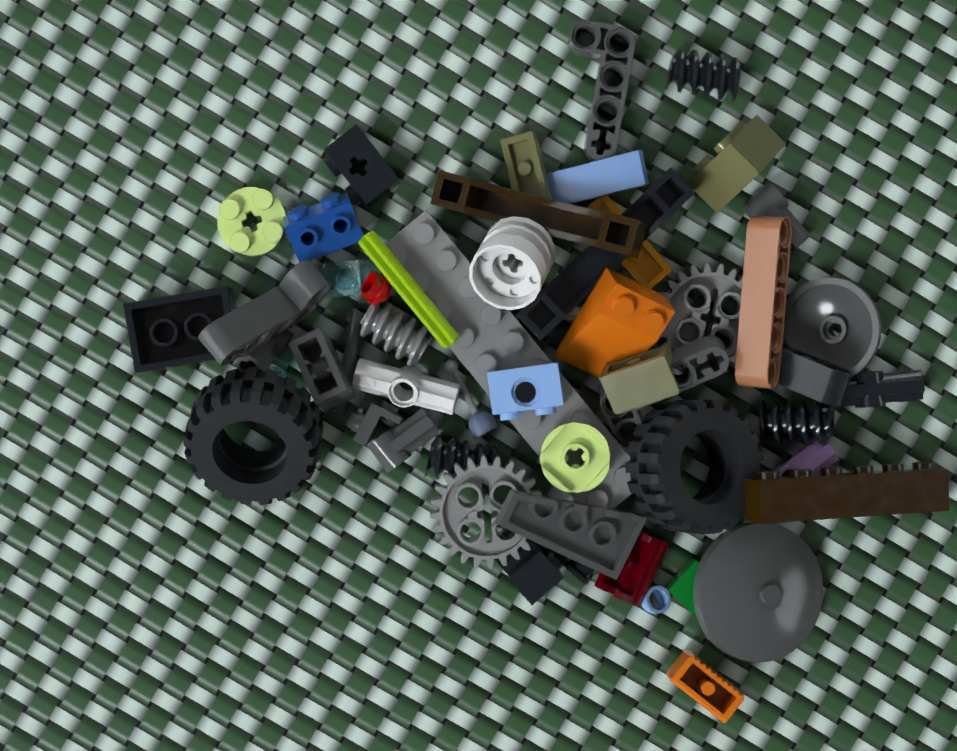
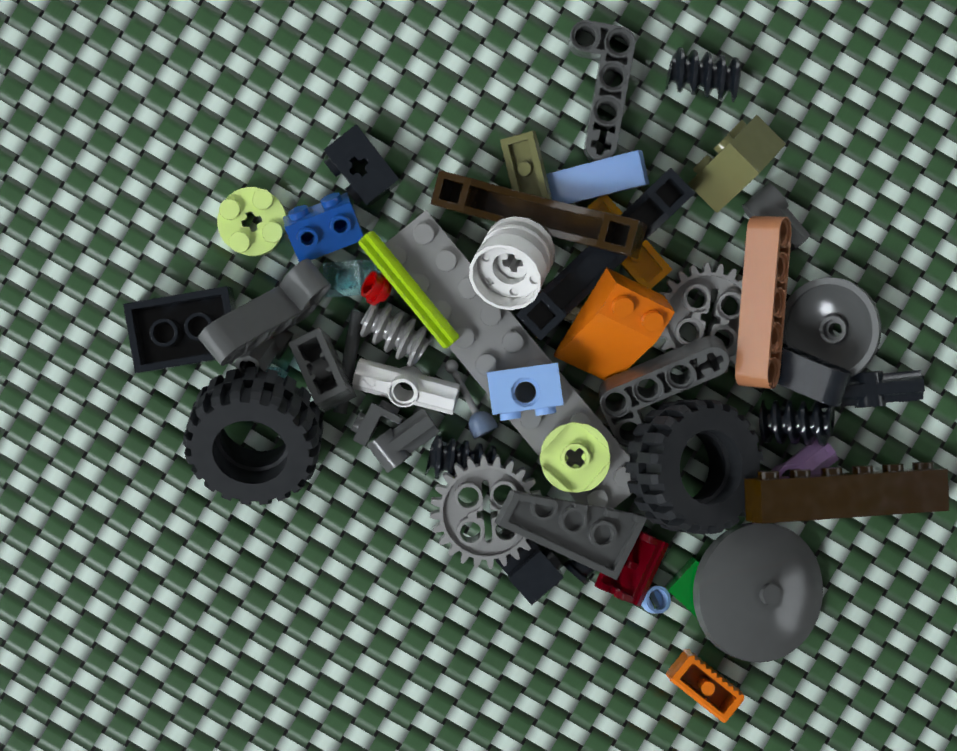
olive panel [599,343,680,414] -> none

